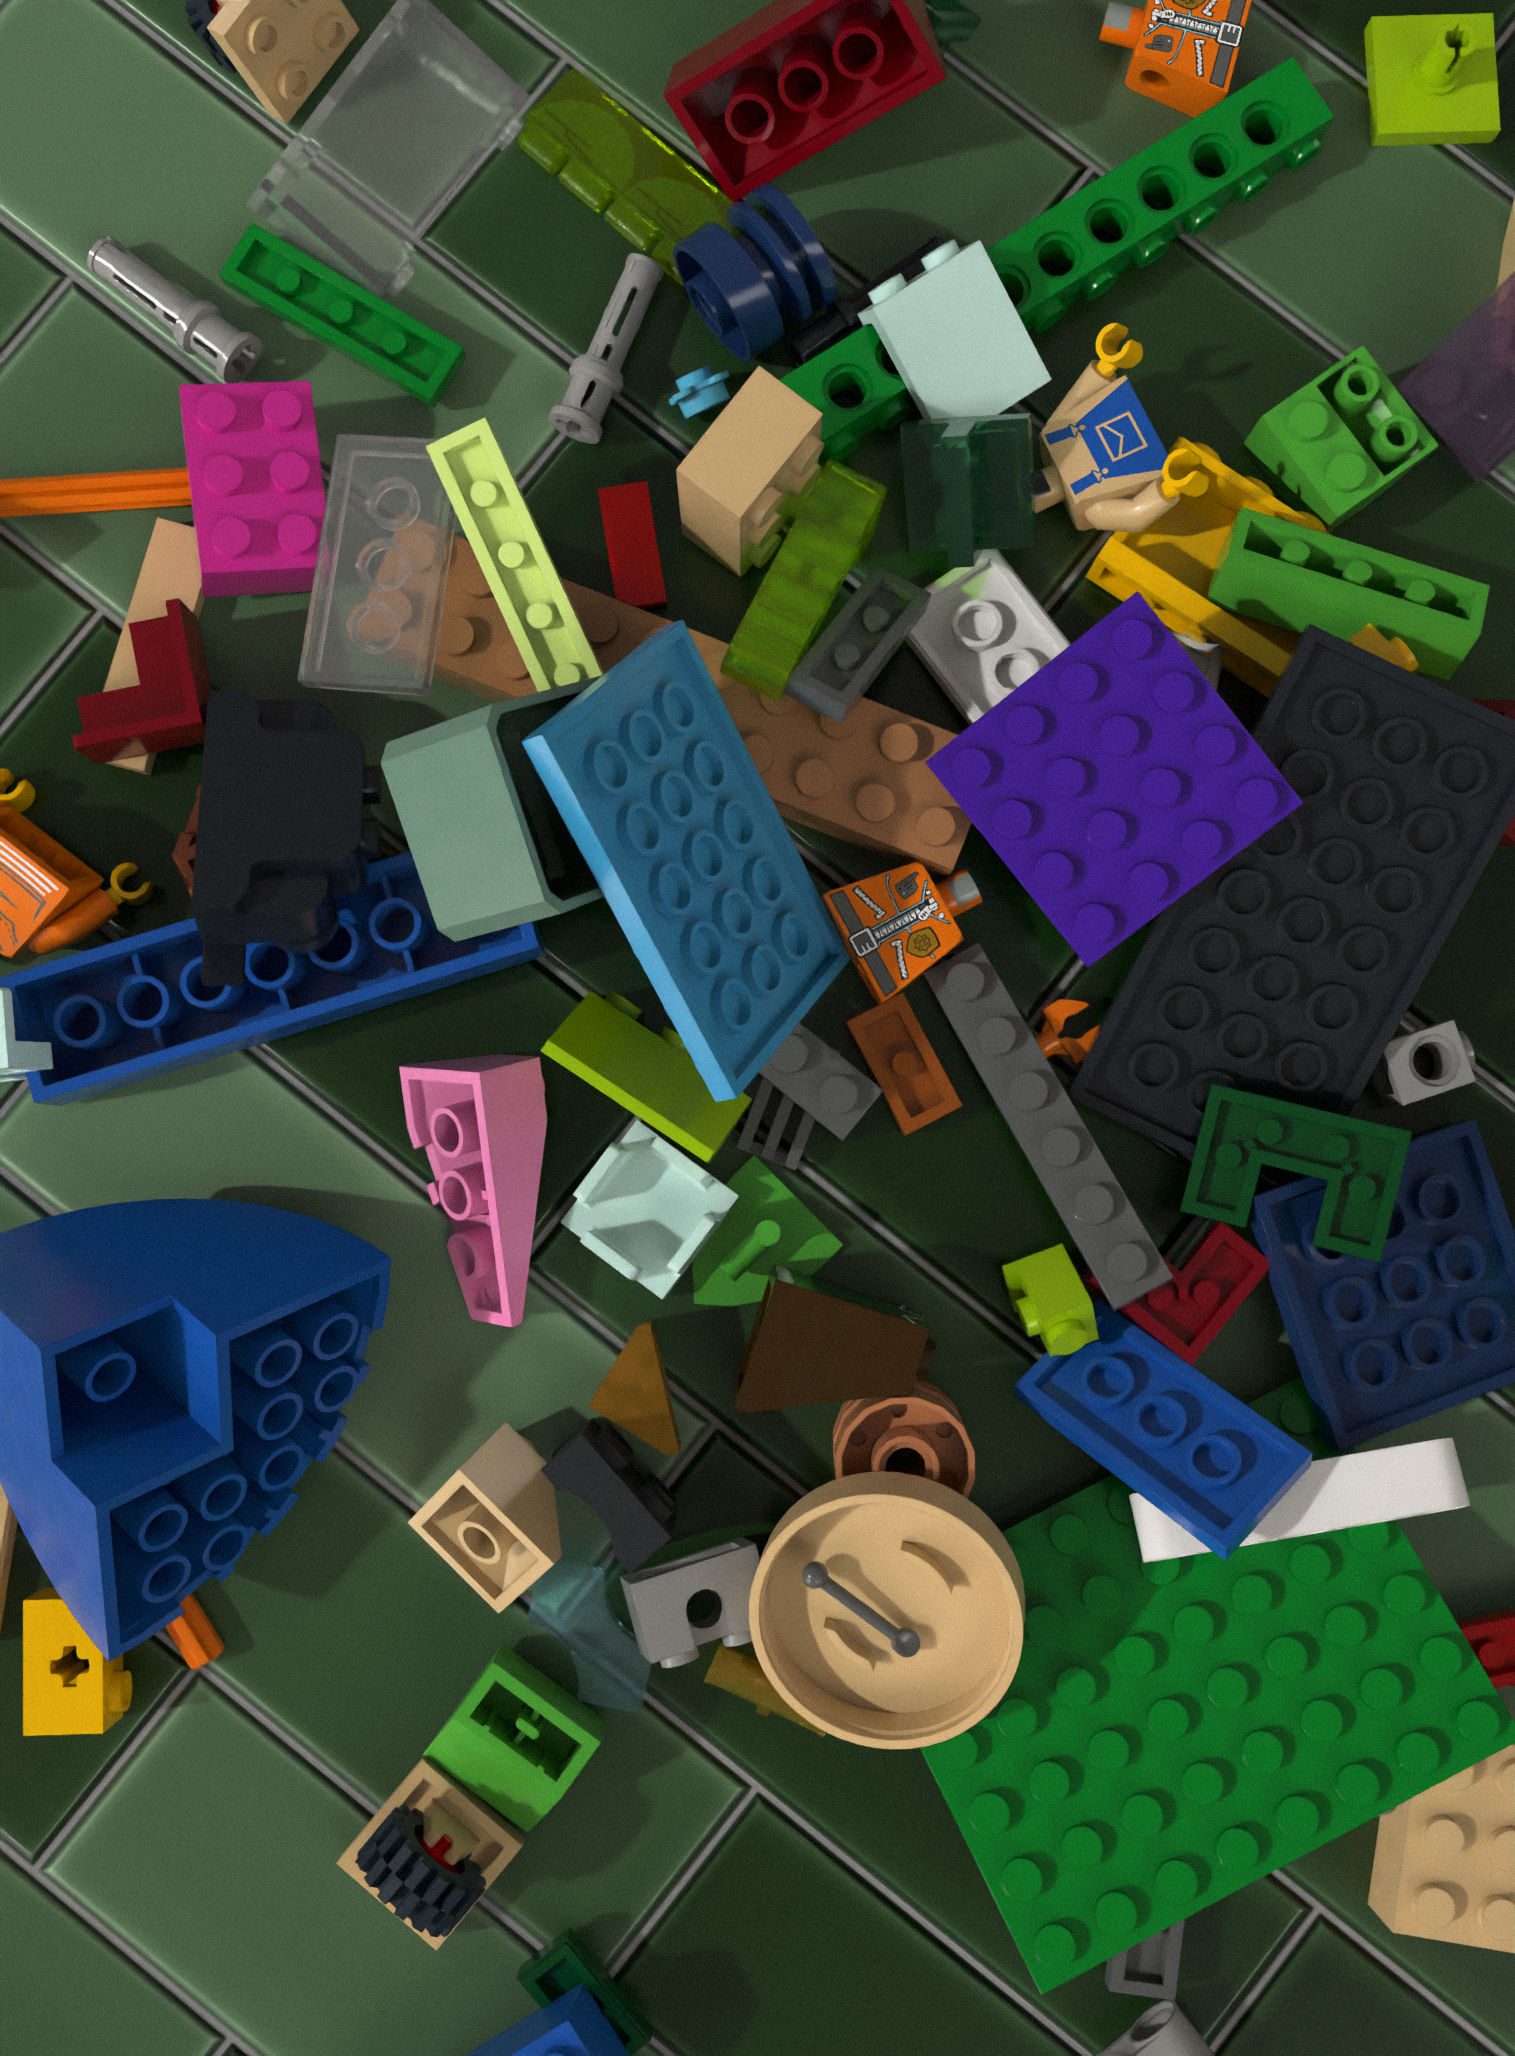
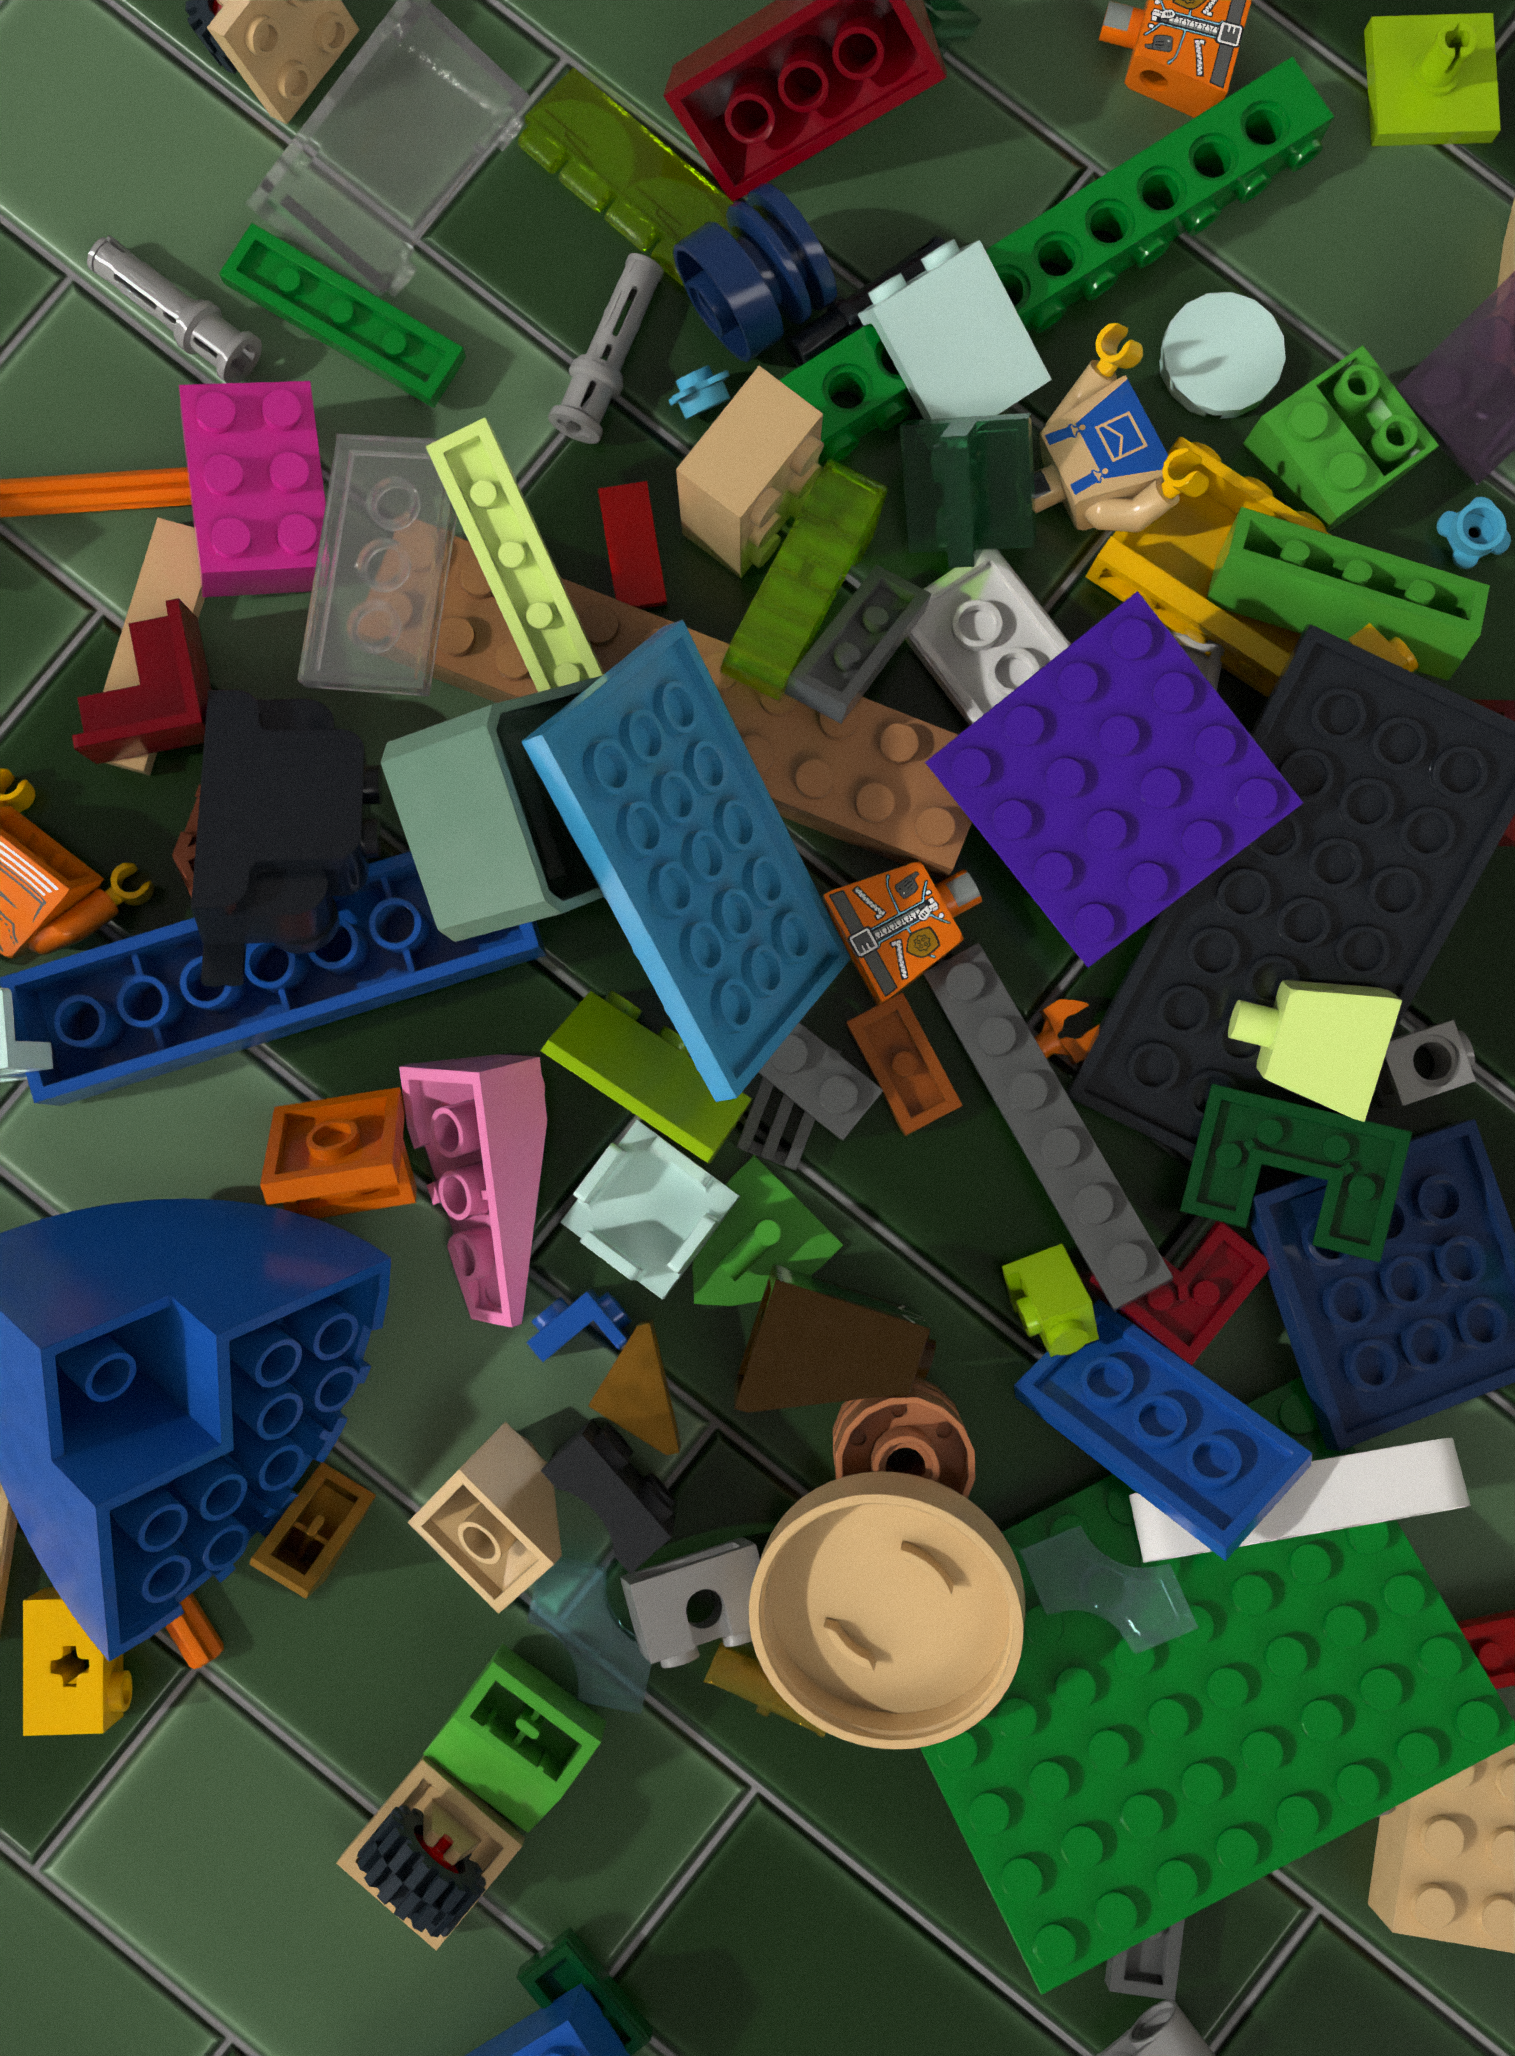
dark grey hinge [802,1561,920,1657] -> none
none -> pearl gold slope [249,1462,376,1599]
none -> orange bracket [260,1087,417,1219]
none -> blue bracket [526,1288,632,1362]
none -> clear light blue tile [1019,1525,1198,1654]
none -> light aqua tile [1159,292,1286,419]
none -> yellowish green torso [1228,980,1402,1122]
none -> medium azure plate [1436,497,1511,569]

